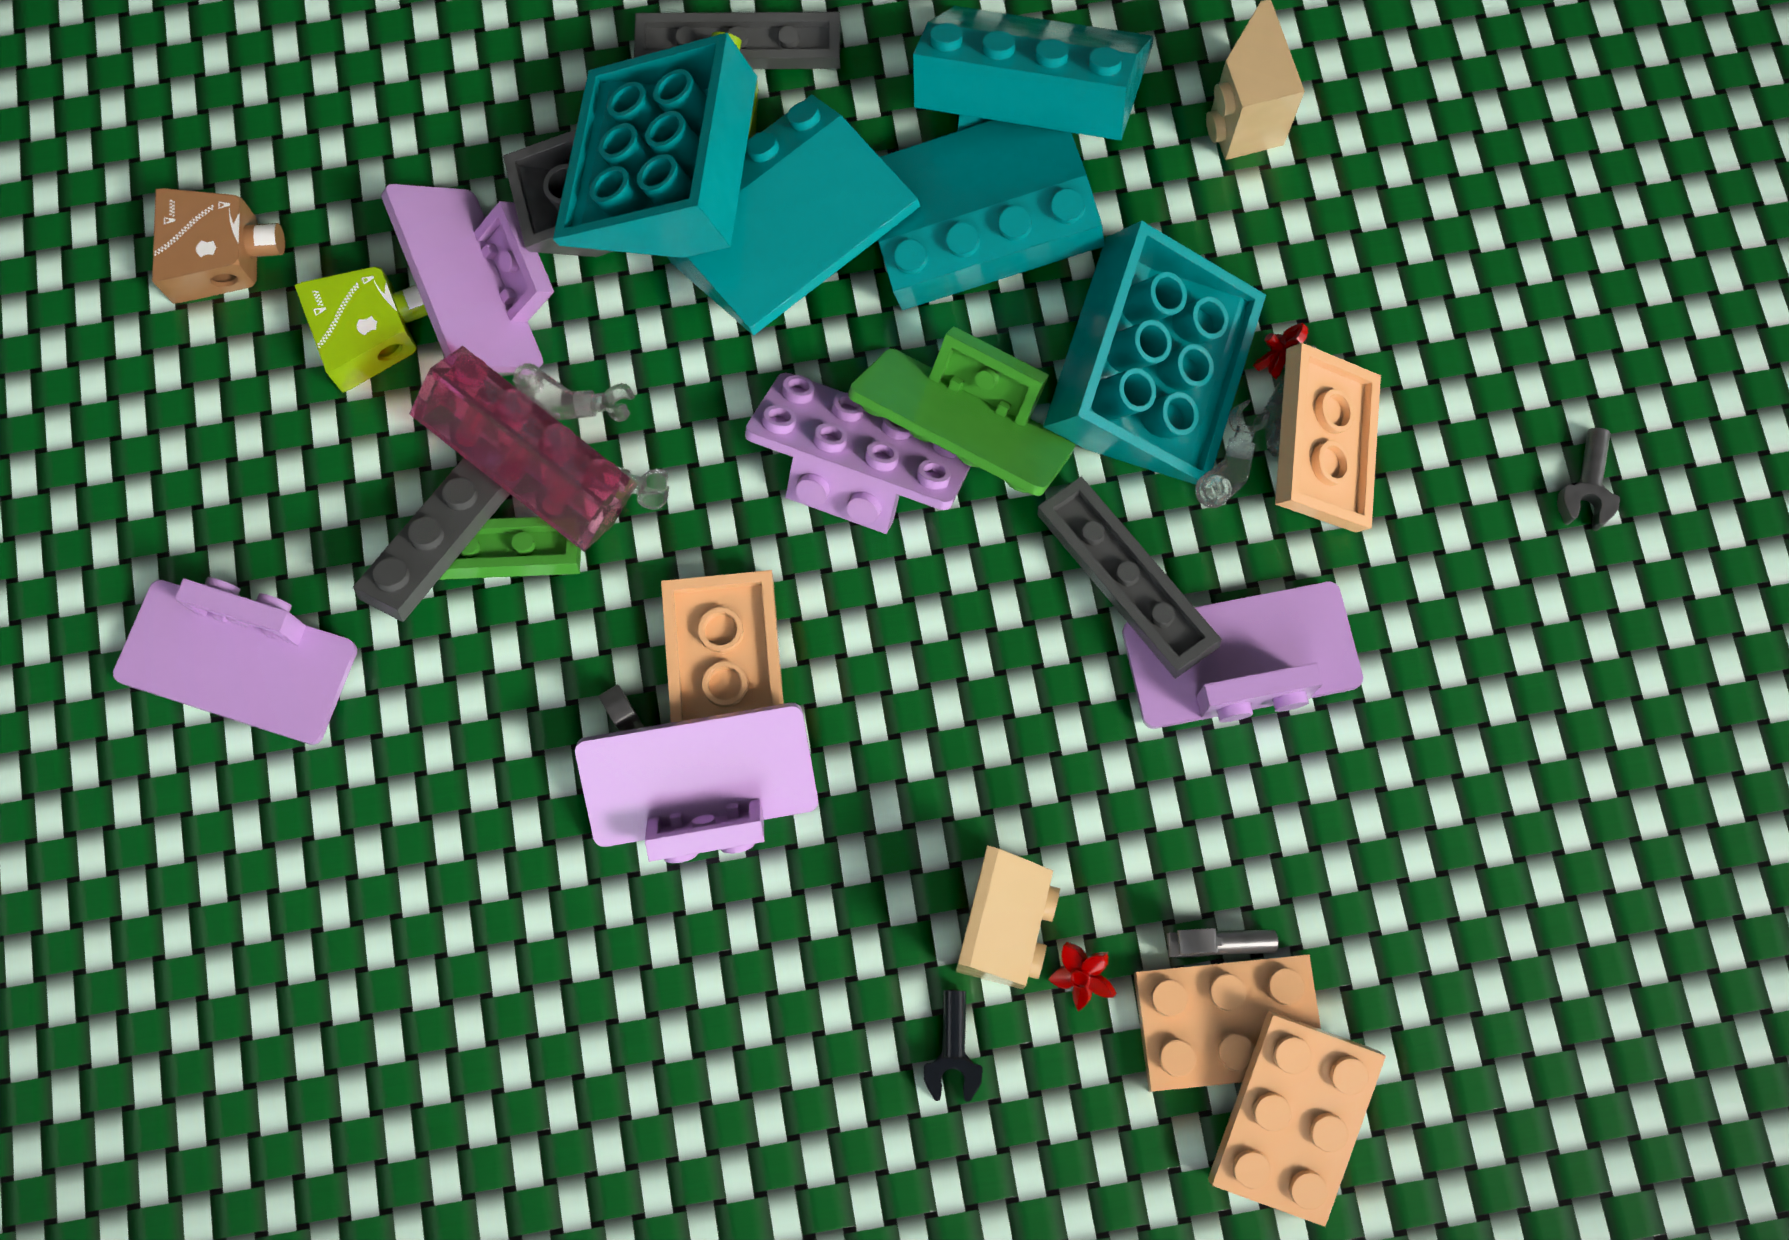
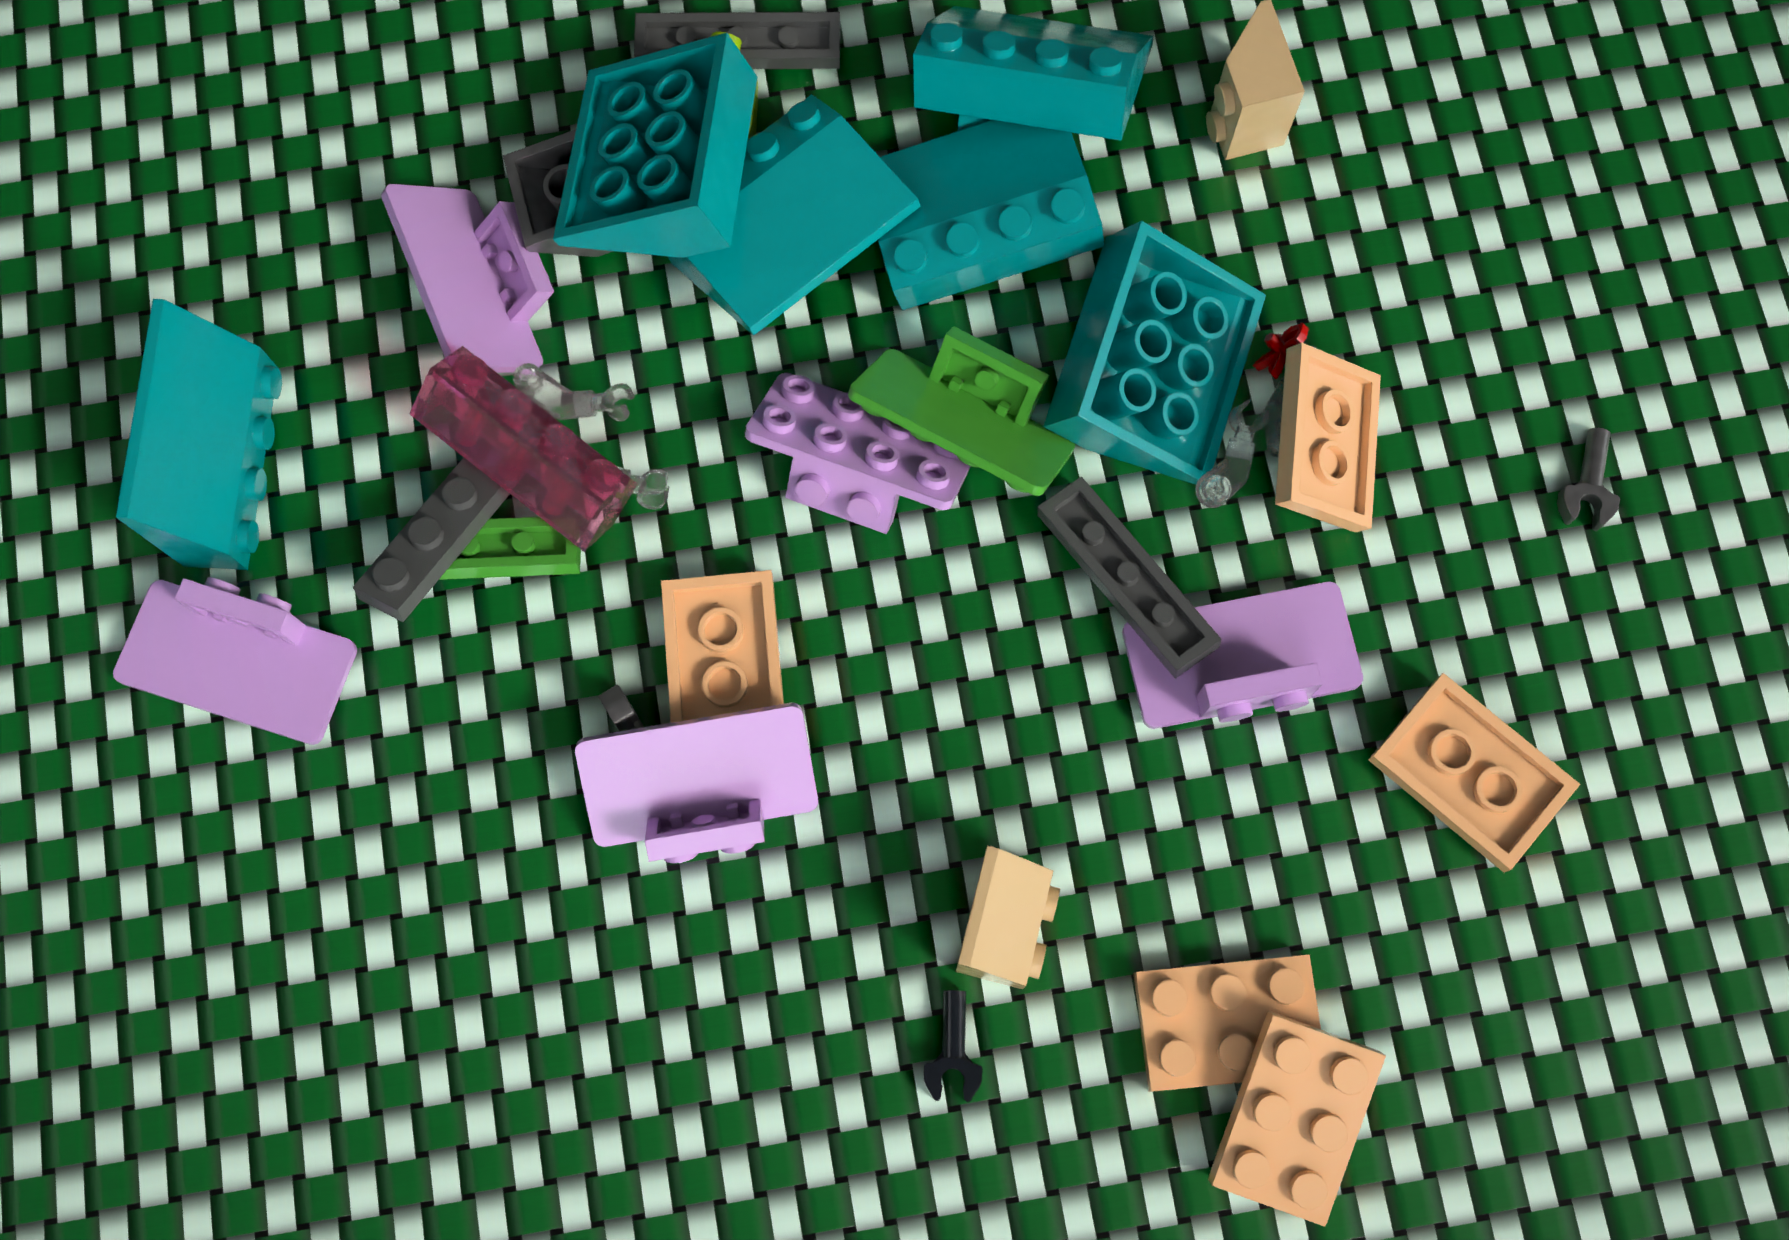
medium nougat torso [152,188,285,304] -> none
lime torso [295,267,428,393] -> none
red plant [1048,942,1117,1012] -> none
flat silver bar [1167,928,1278,957] -> none
none -> teal slope [116,299,282,570]
none -> light nougat plate [1368,673,1580,873]

